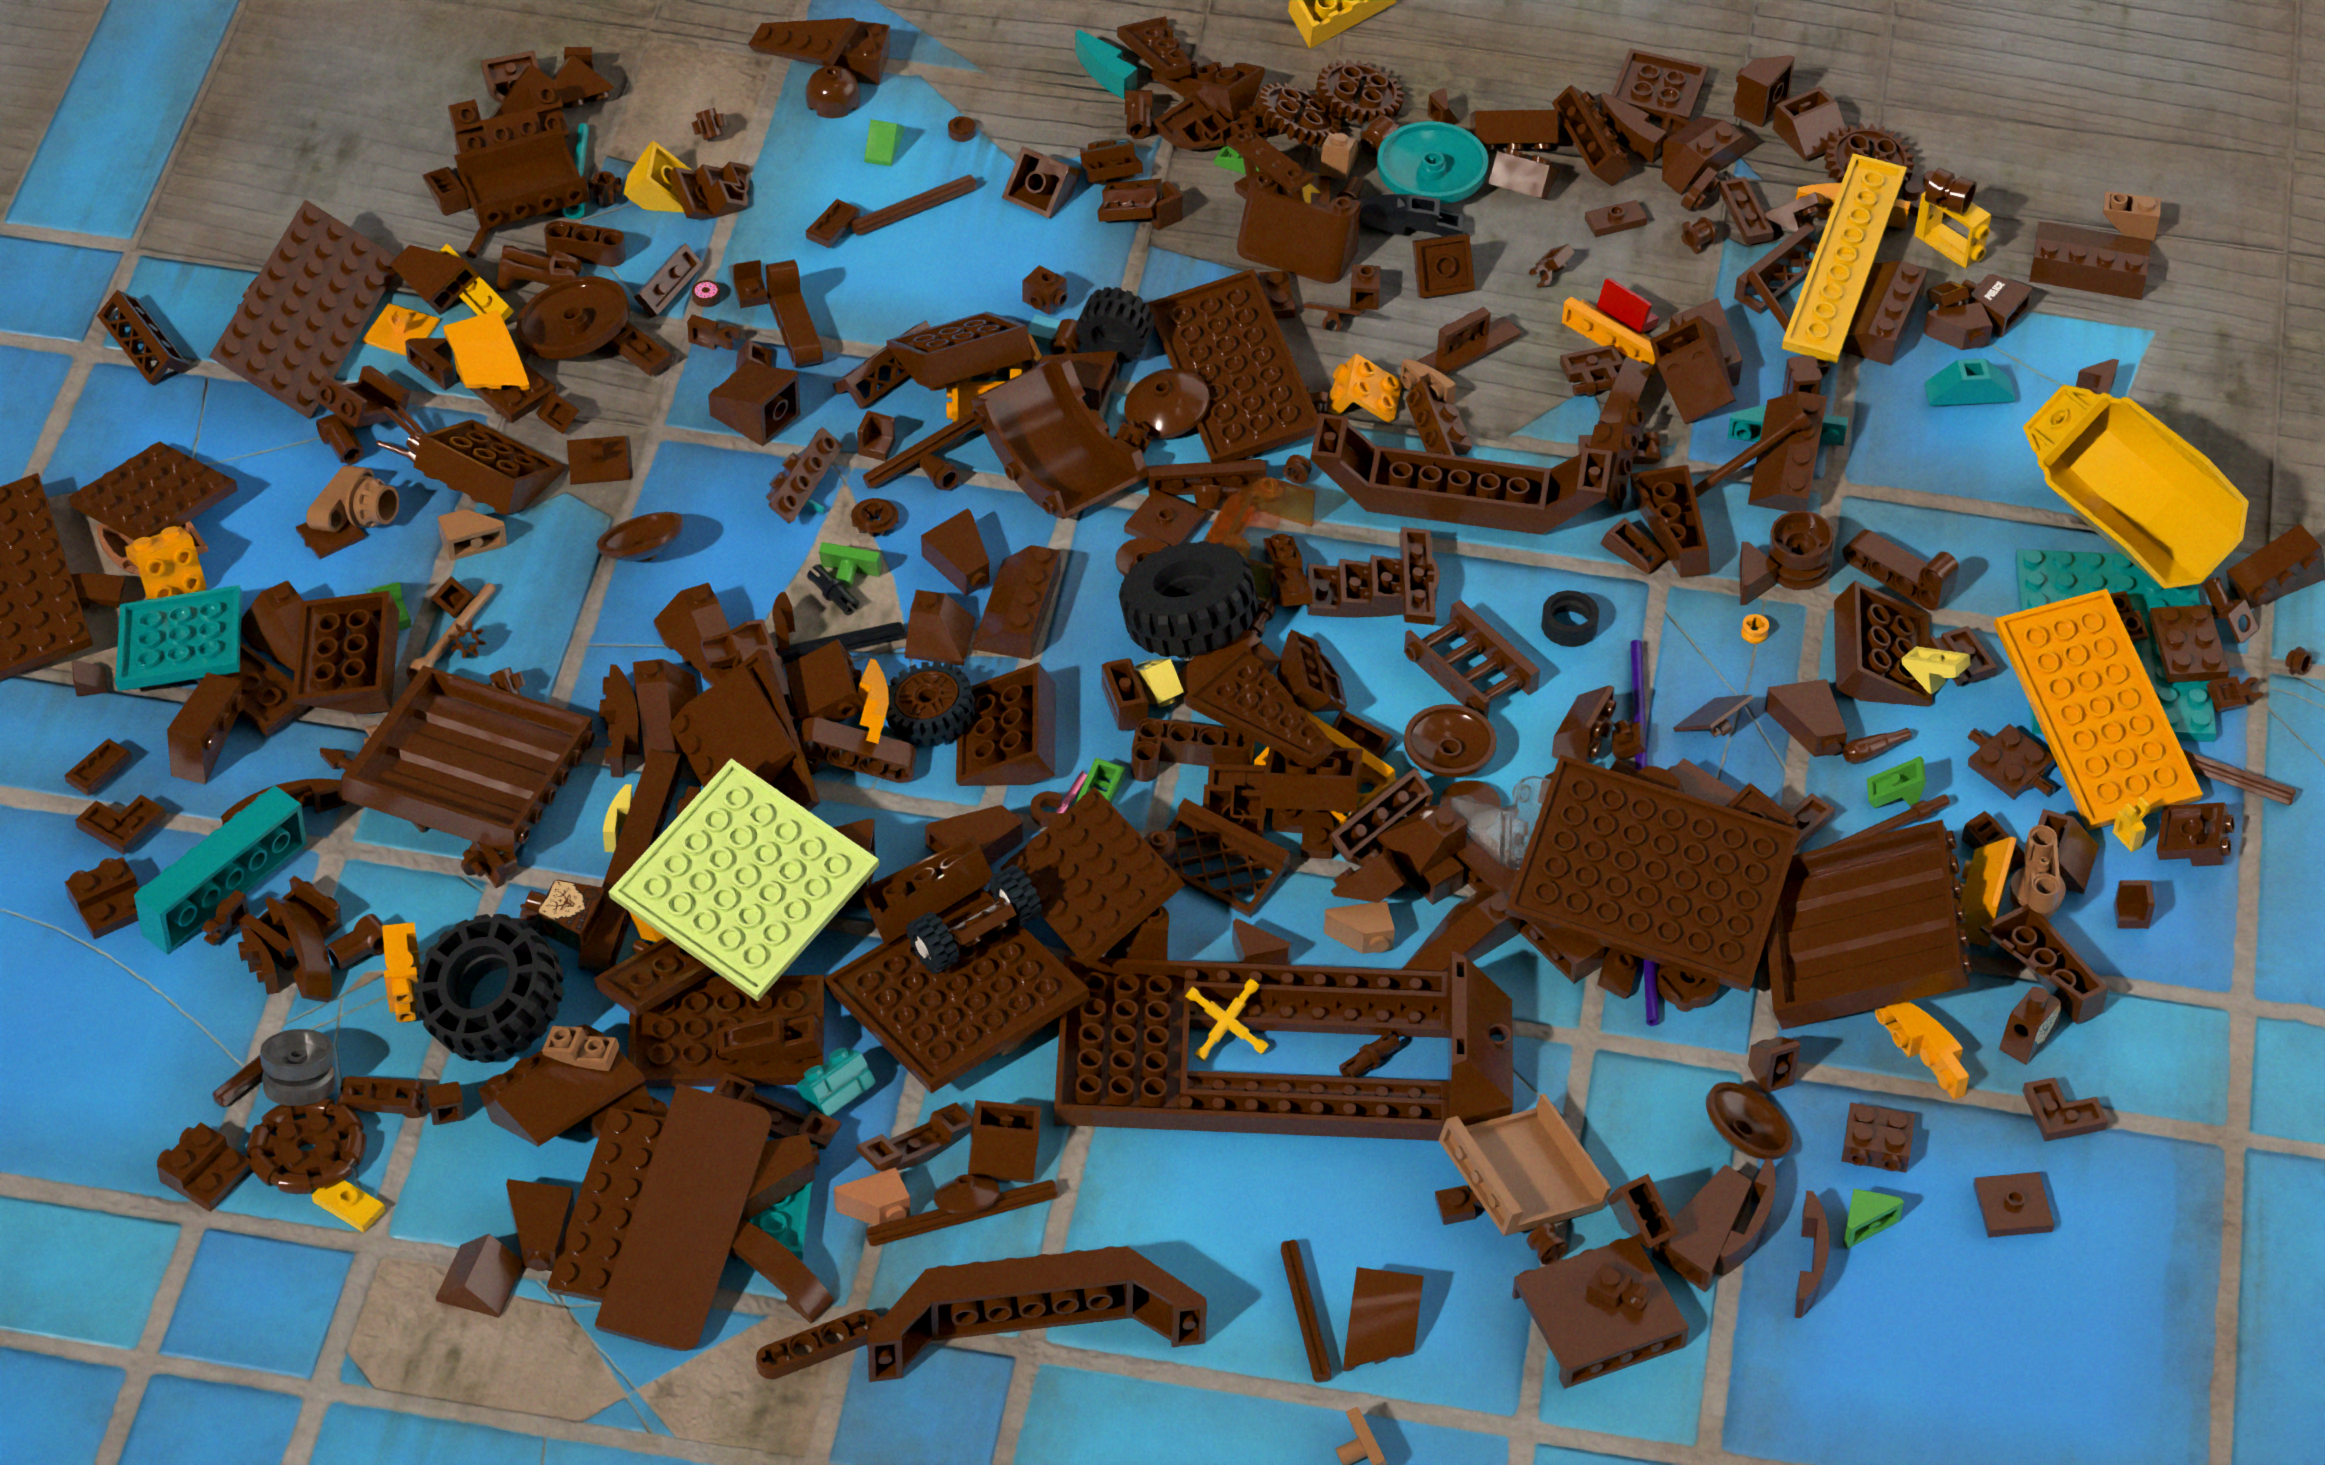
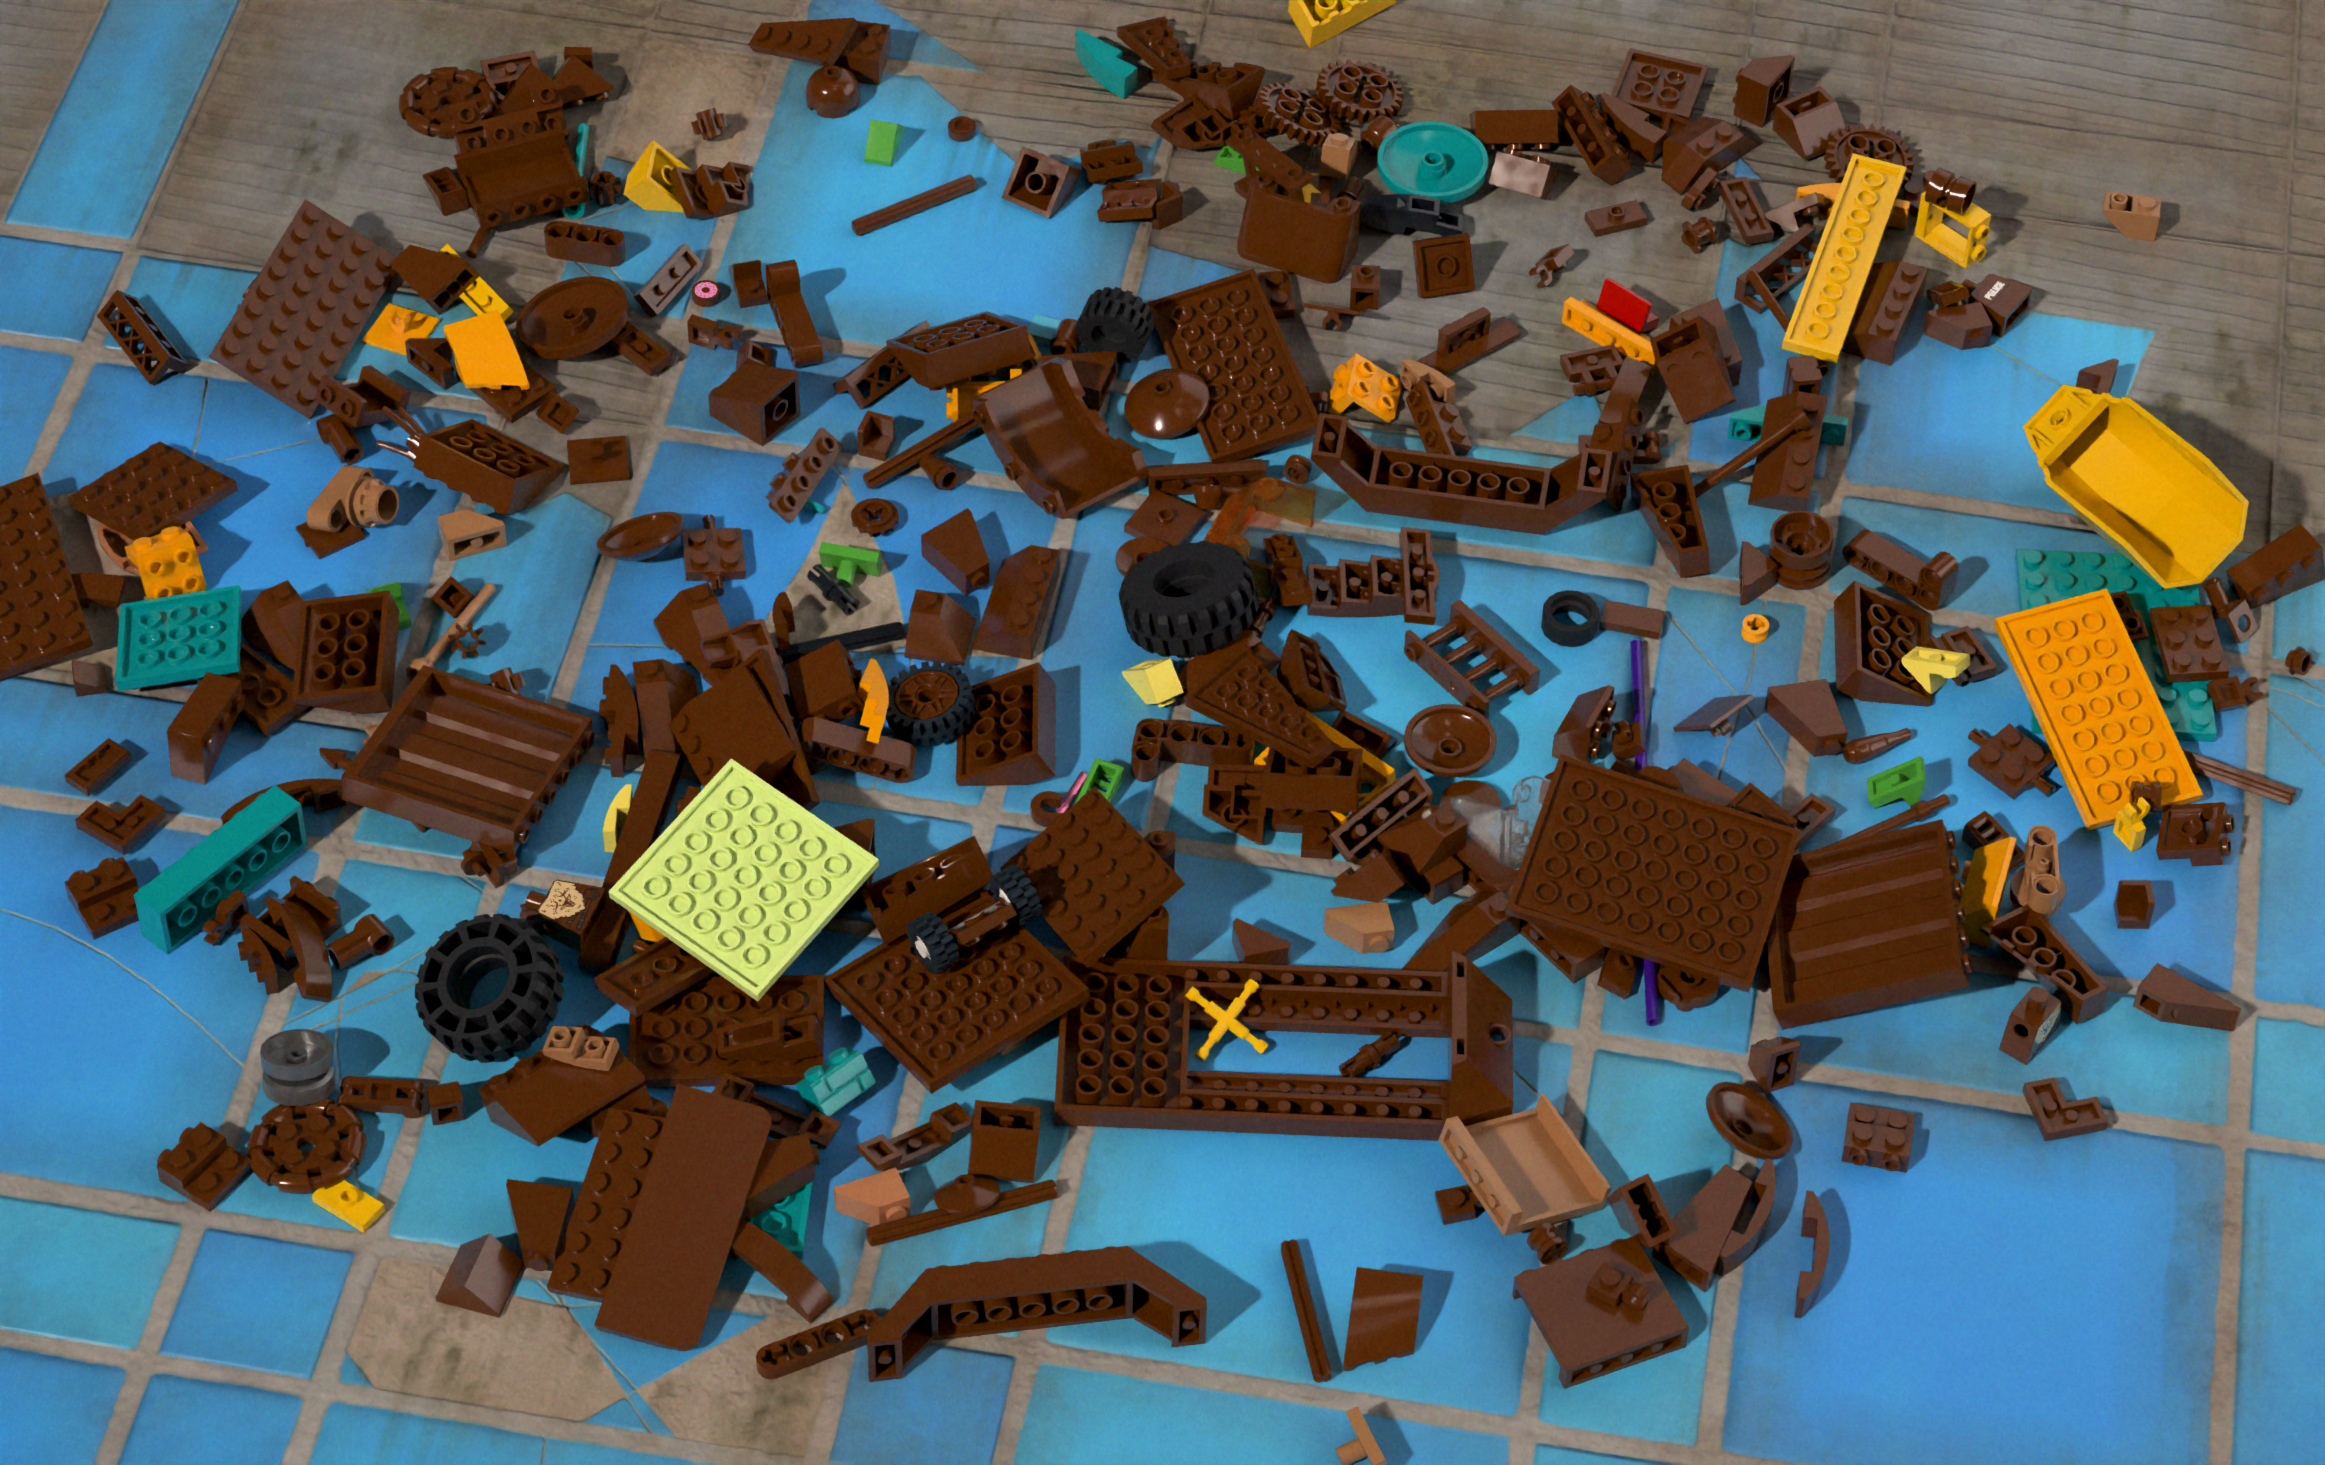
reddish brown axle [212,1055,264,1107] -> none
light orange hips [382,922,420,1023] -> none
reddish brown piece [497,245,582,292] -> none
reddish brown plate [806,199,861,248] -> none
reddish brown slope [925,805,1023,866] -> none
reddish brown brick [1022,265,1068,315] -> none
reddish brown brick [1101,658,1148,731] -> none
reddish brown gear [1114,419,1153,453] -> none
reddish brown piece [1125,90,1153,139] -> none
reddish brown fence [1166,798,1292,918] -> none
reddish brown slope [1428,88,1459,125] -> none
reddish brown slope [1600,517,1668,574] -> none
bright green slope [1843,1188,1904,1249] -> none
light orange slope [1875,1001,1969,1100] -> none
teal slope [1924,359,2015,406] -> none
reddish brown plate [1973,1172,2054,1238] -> none
reddish brown slope [2029,221,2150,300] -> none
reddish brown slope [2038,809,2099,894] -> none
none -> reddish brown plate [399,67,498,139]
none -> reddish brown plate [681,515,746,596]
none -> reddish brown tile [1599,600,1664,640]
none -> reddish brown wheel [2129,781,2161,812]
none -> reddish brown slope [2133,963,2241,1031]

